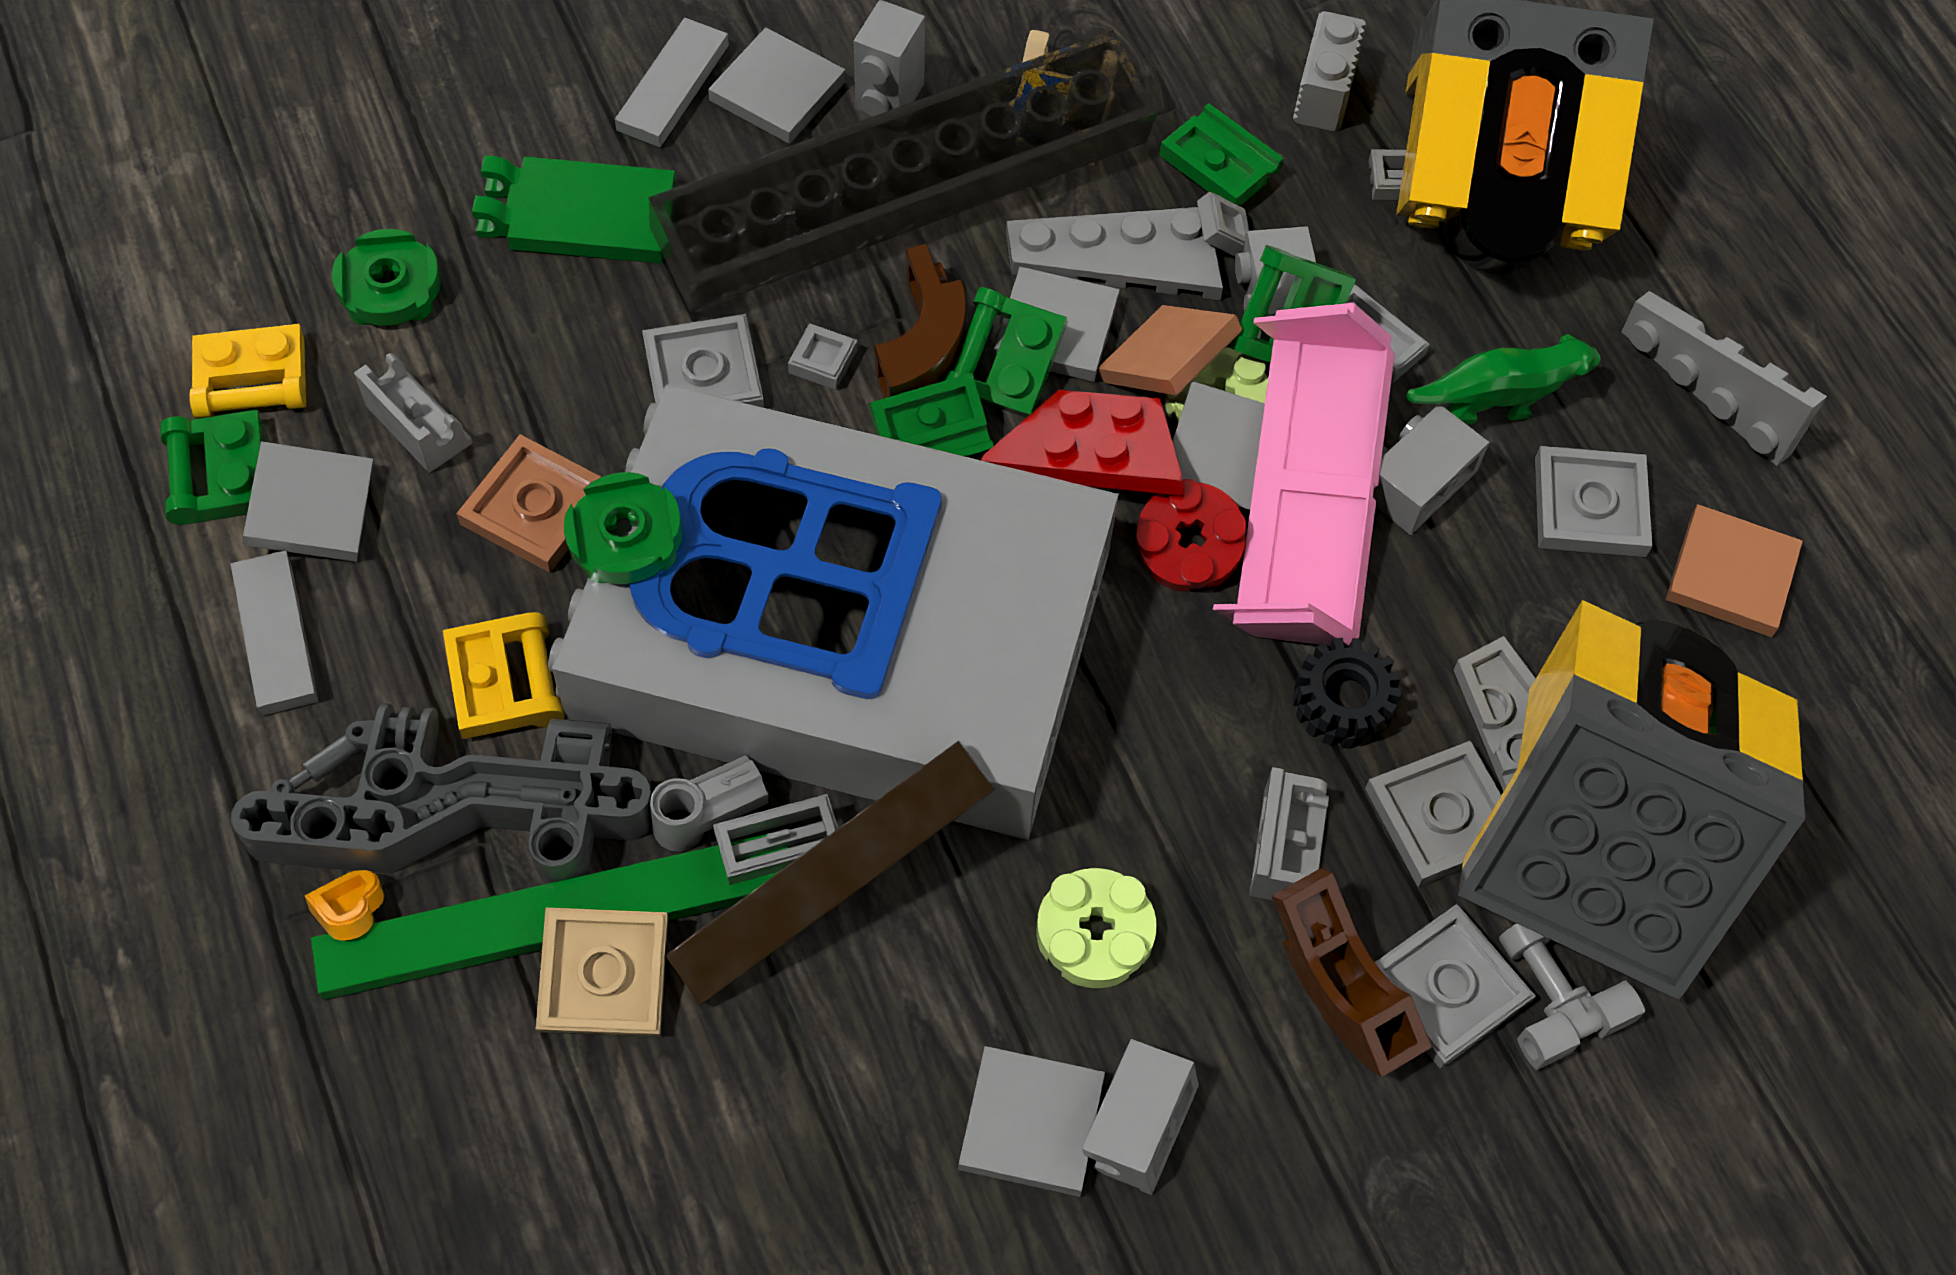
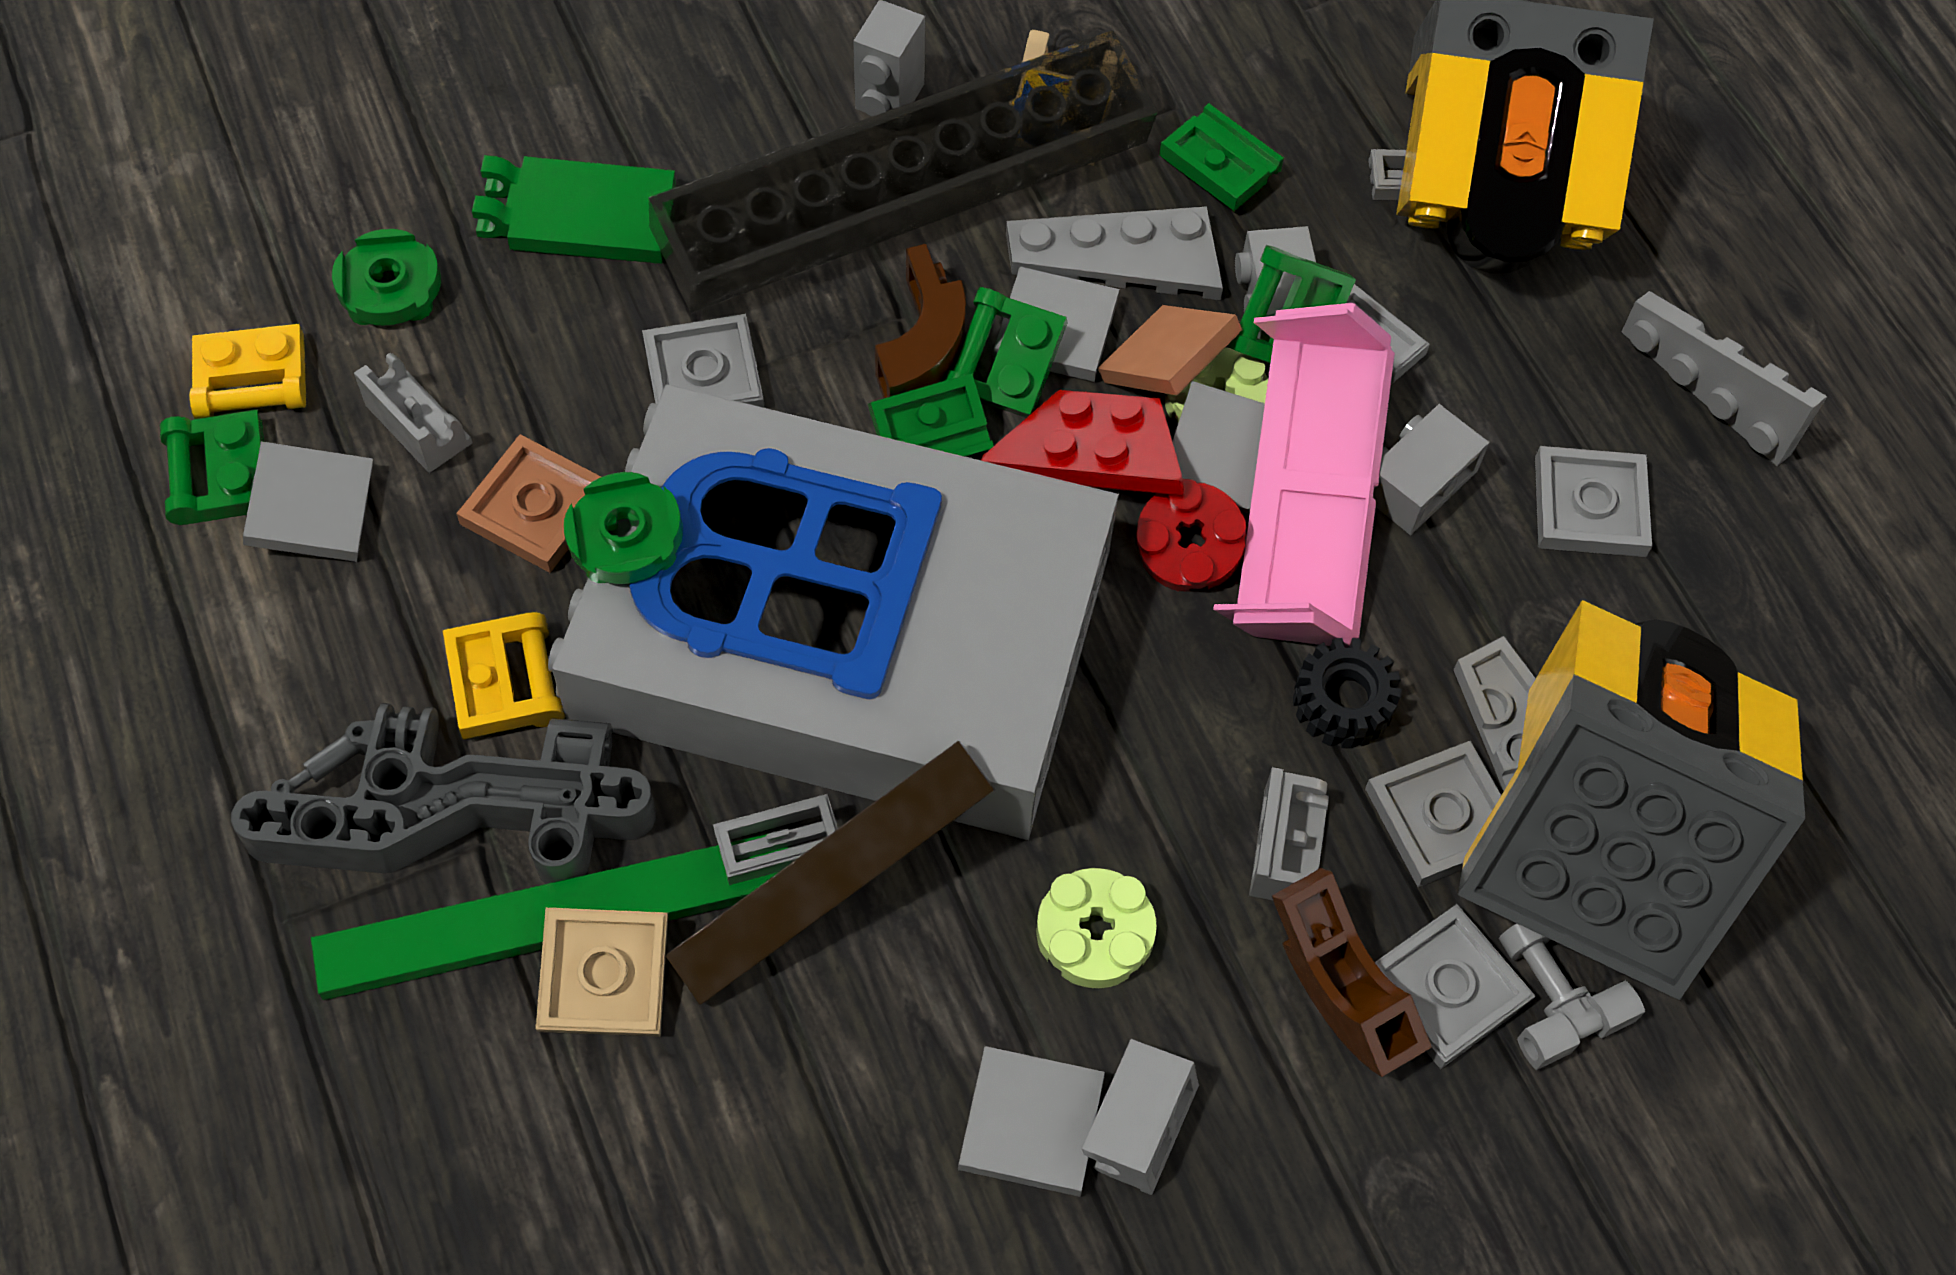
light grey tile [230,550,319,716] -> none
light orange tile [305,870,384,941] -> none
light grey tile [615,17,729,147] -> none
light grey piece [650,755,768,852] -> none
light grey tile [708,27,846,144] -> none
light grey tile [788,323,858,390] -> none
light grey tile [1197,192,1249,257] -> none
light grey brick [1293,11,1367,132] -> none
green animal [1406,334,1601,425] -> none
nougat tile [1665,504,1803,638] -> none

